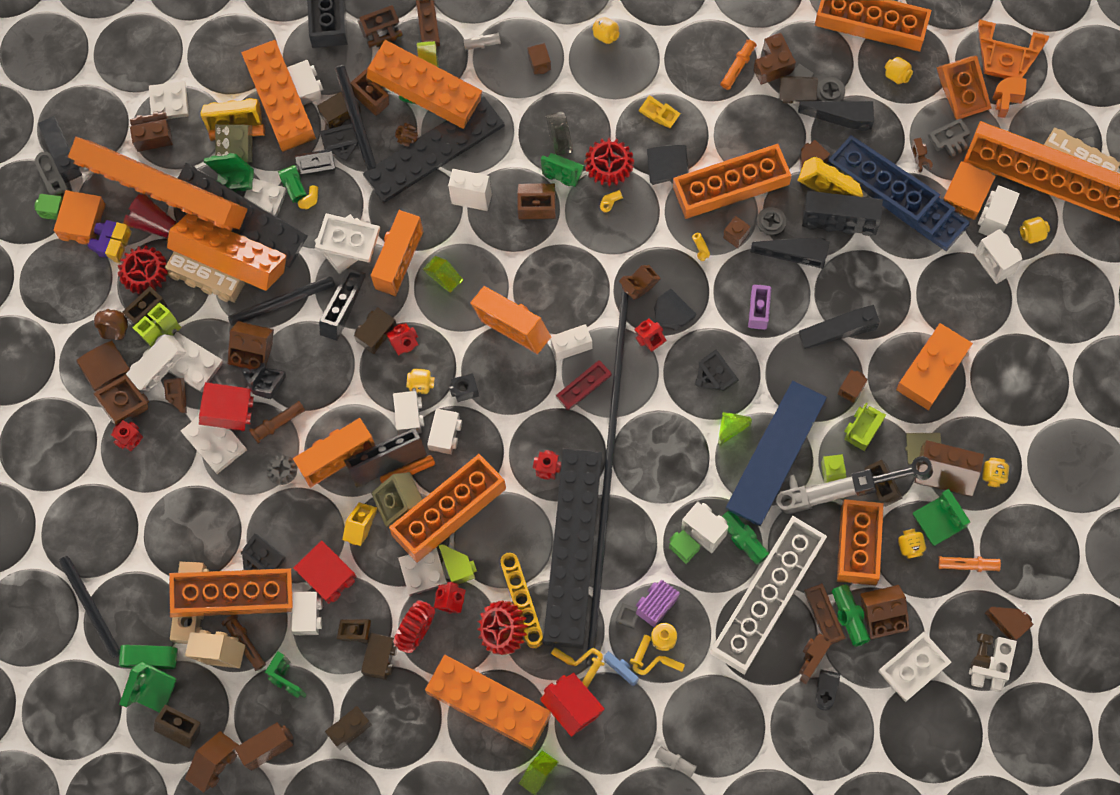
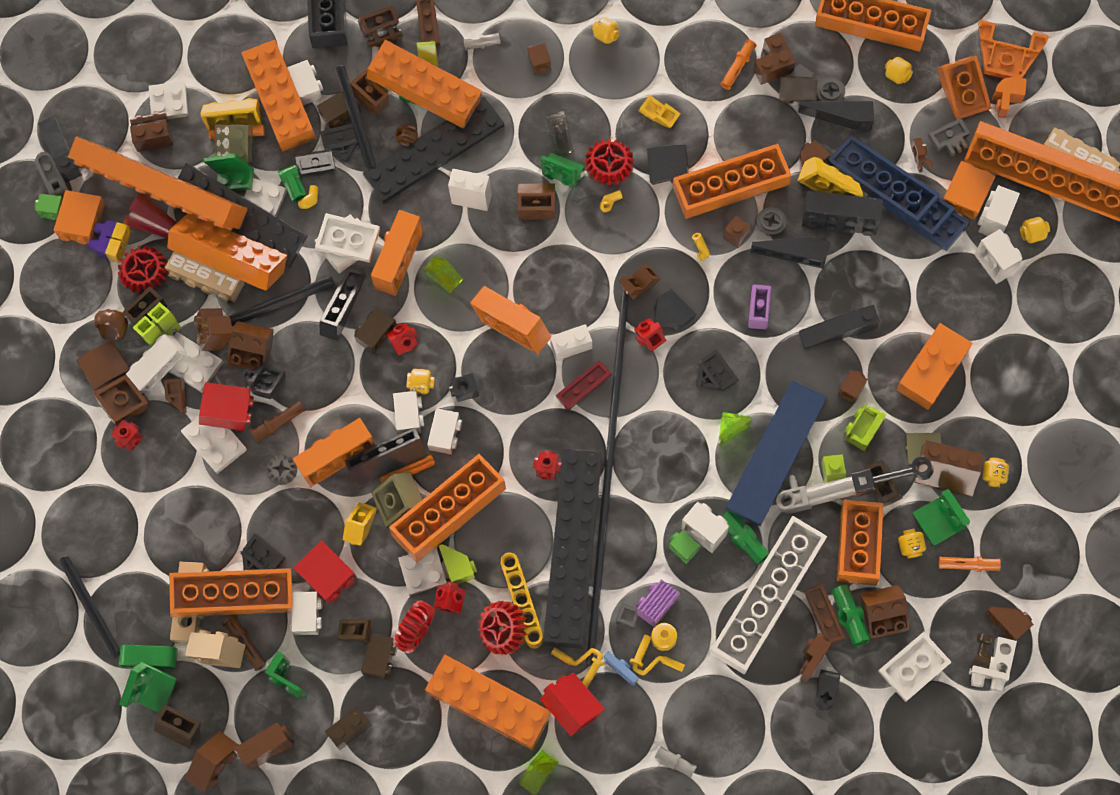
none -> reddish brown brick [194,308,233,351]

